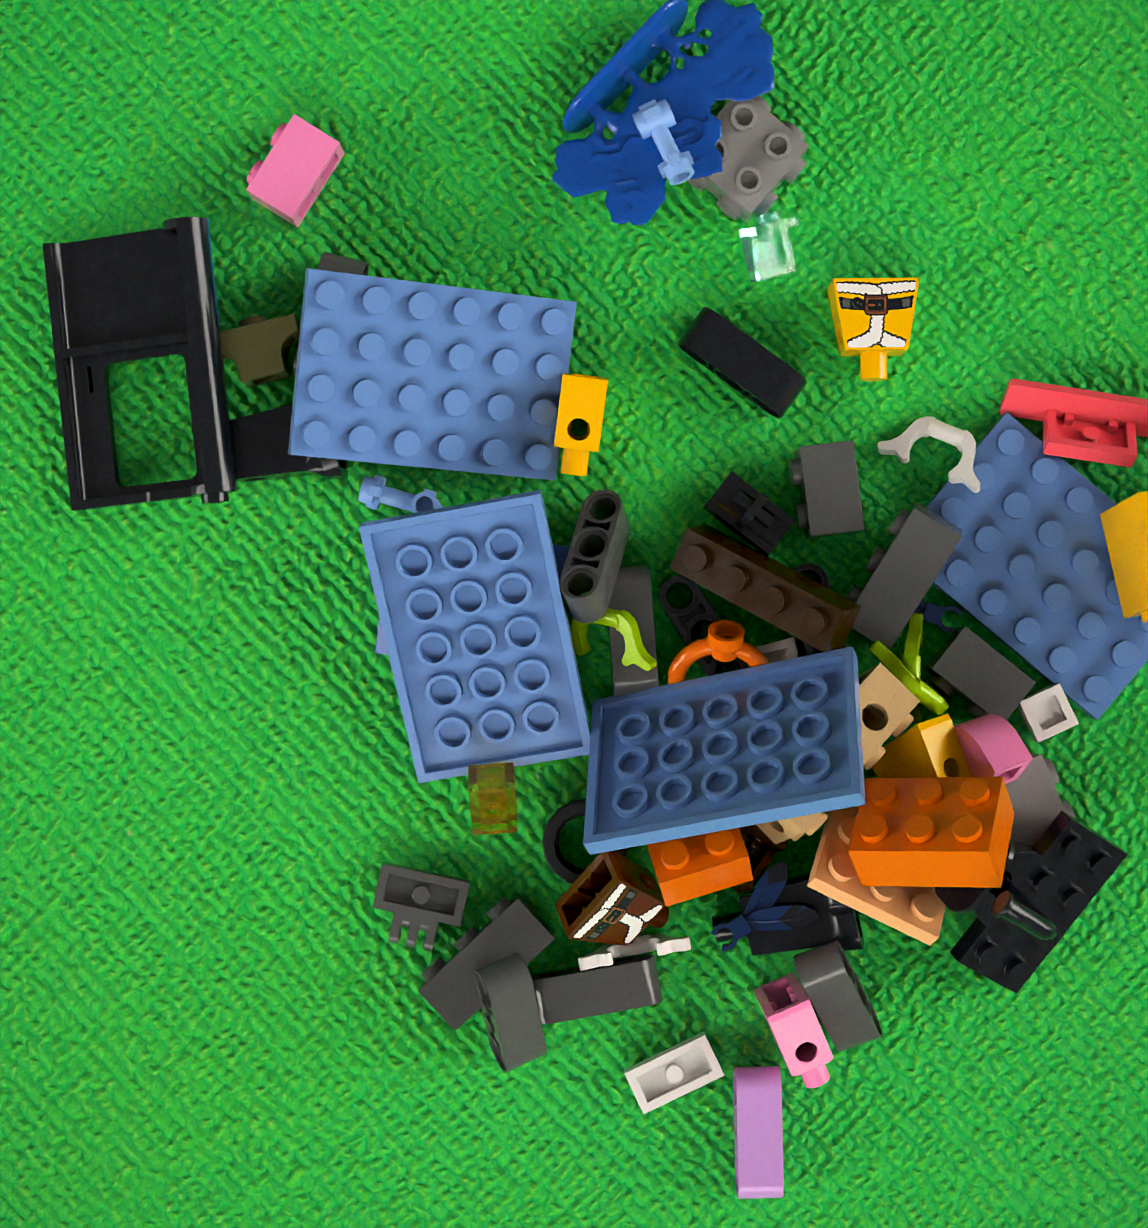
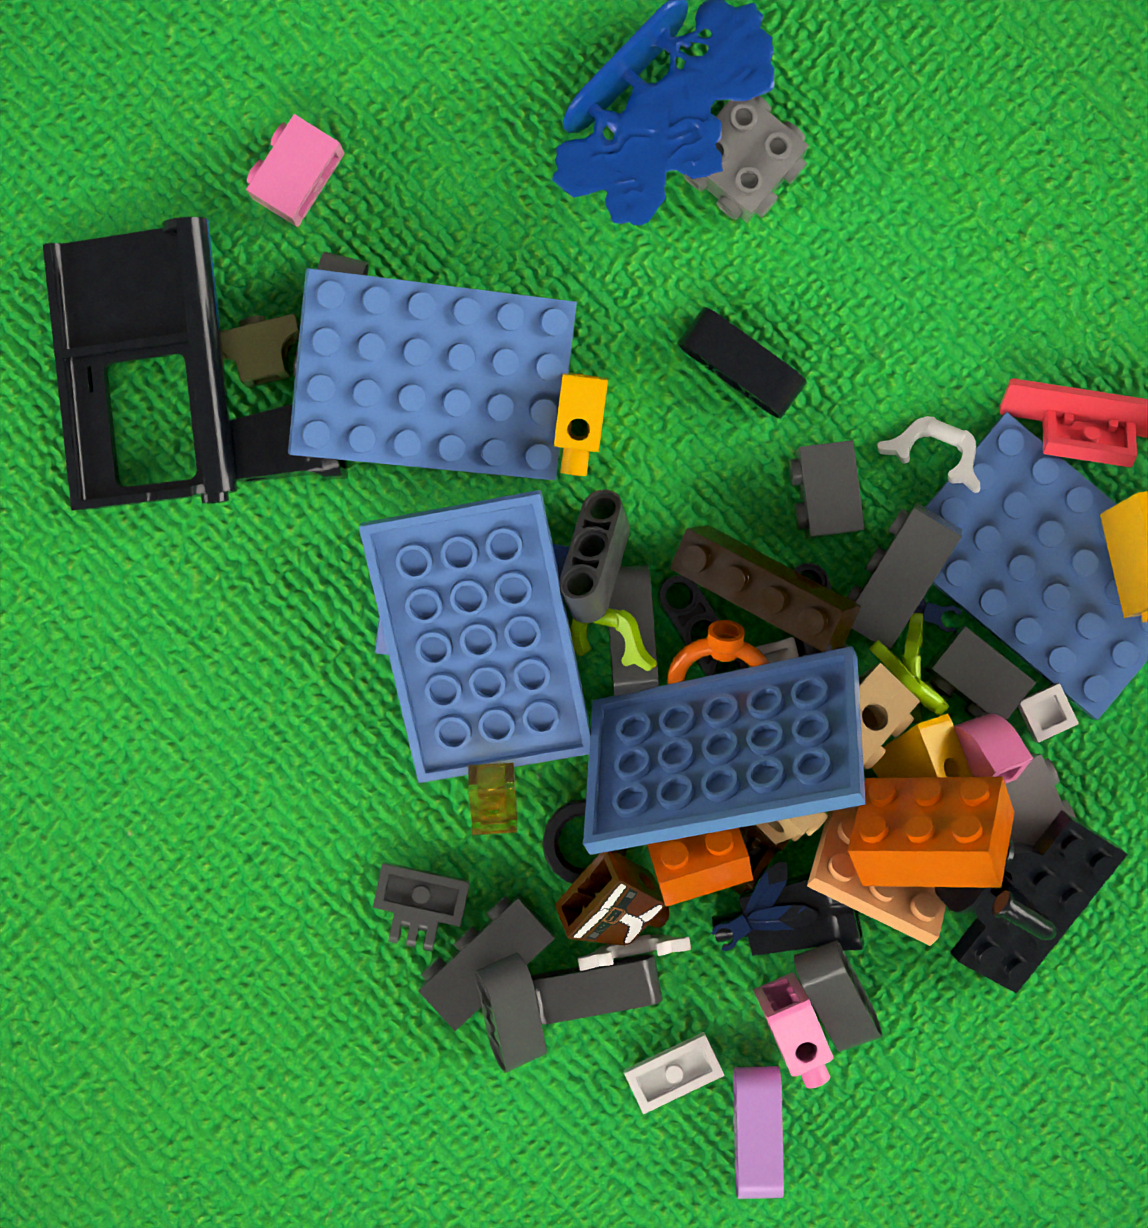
light blue bar [358,475,444,513] -> none
light blue bar [632,99,694,185] -> none
black hips [703,471,795,556] -> none
clear light blue bracket [739,210,800,282] -> none
torso [827,277,919,382] -> none

